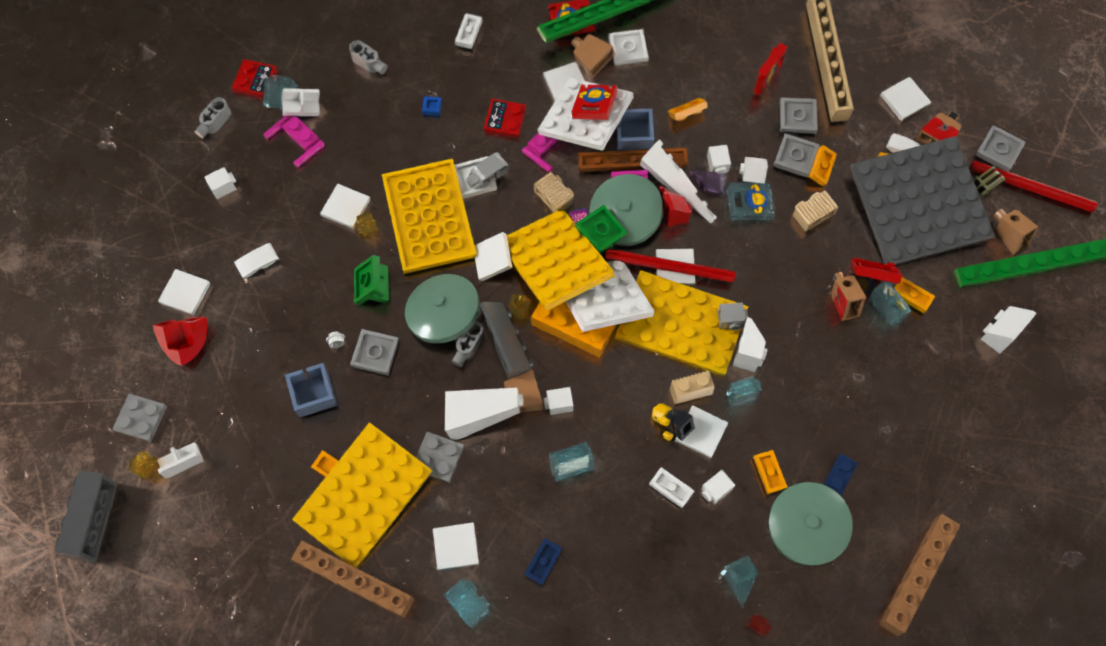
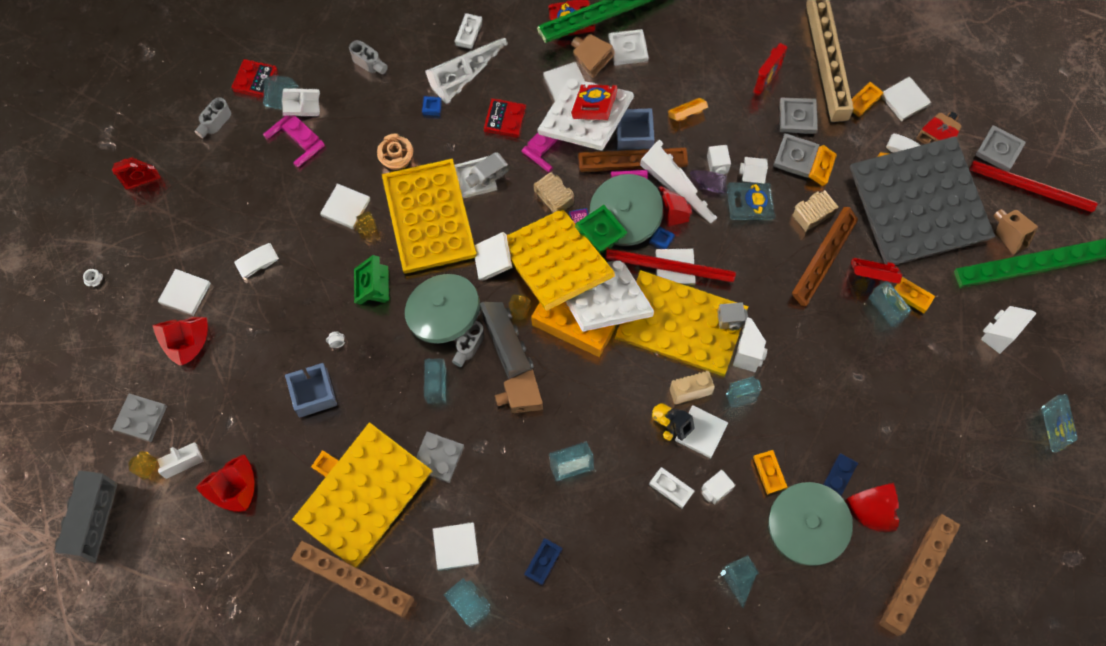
white brick [204,167,237,199] -> none
light grey plate [350,329,399,375] -> none
white slope [445,388,523,441] -> none
white brick [543,387,573,415] -> none
clear red plate [746,615,772,636] -> none
medium nougat torso [831,272,866,321] -> none
olive arm [973,166,1005,199] -> none
none -> white plate [83,269,102,287]
none -> red slope [112,157,161,190]
none -> red brick [195,454,254,512]
none -> light nougat cone [377,134,413,171]
none -> clear light blue brick [423,359,446,404]
none -> white wedge [425,38,507,103]
none -> blue tile [649,226,675,249]
none -> dark orange plate [792,207,858,306]
none -> red brick [844,483,899,532]
none -> light orange plate [852,82,884,117]
none -> clear light blue container [1041,394,1077,452]

